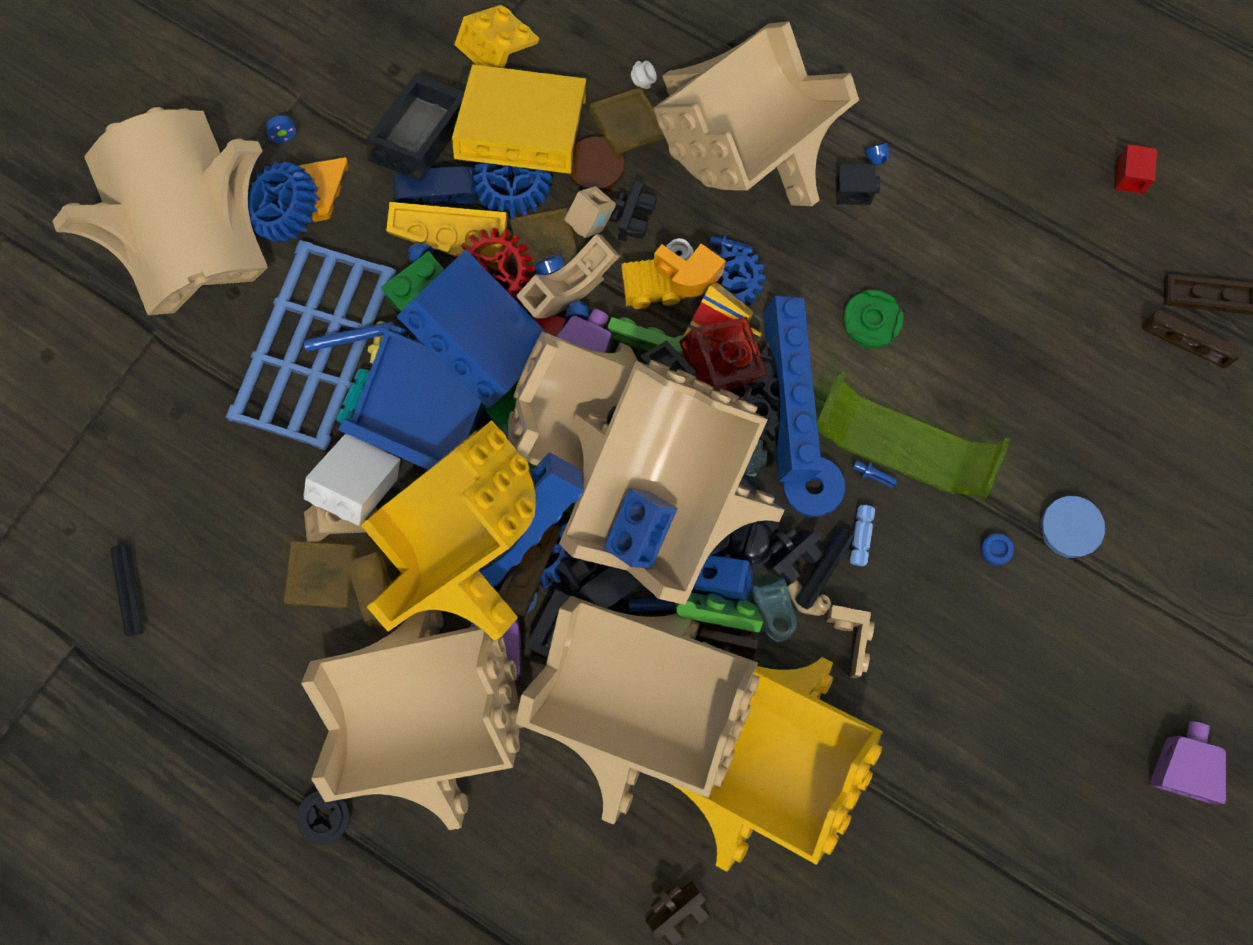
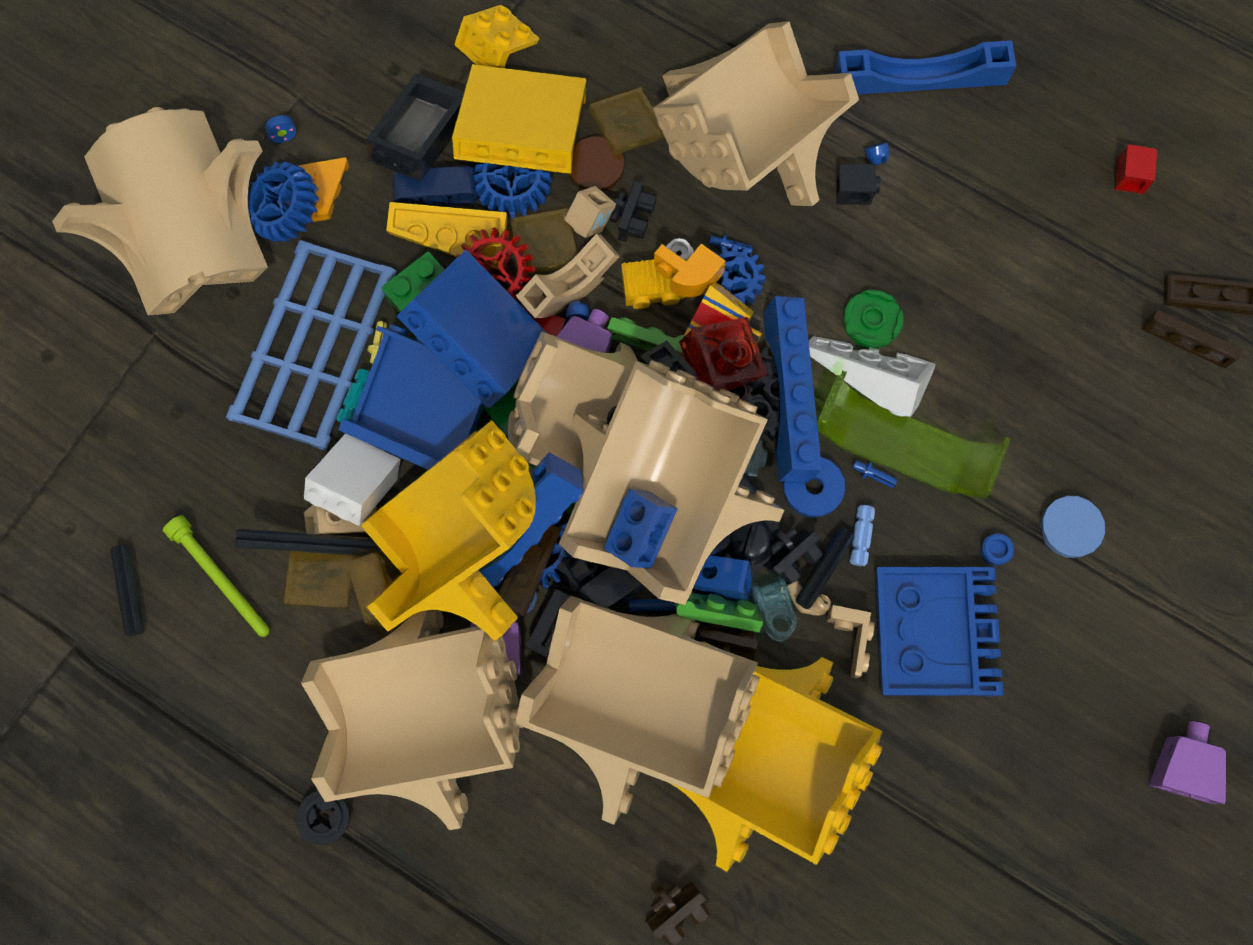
blue bar [304,321,394,352] -> none
blue hinge [408,242,433,263] -> none
blue tile [534,255,565,275] -> none
white plate [631,61,657,89] -> none
none -> lime piece [163,515,270,637]
none -> black axle [235,529,388,558]
none -> white wedge [809,336,936,417]
none -> blue arch [834,40,1016,94]
none -> blue hinge [875,567,1004,697]

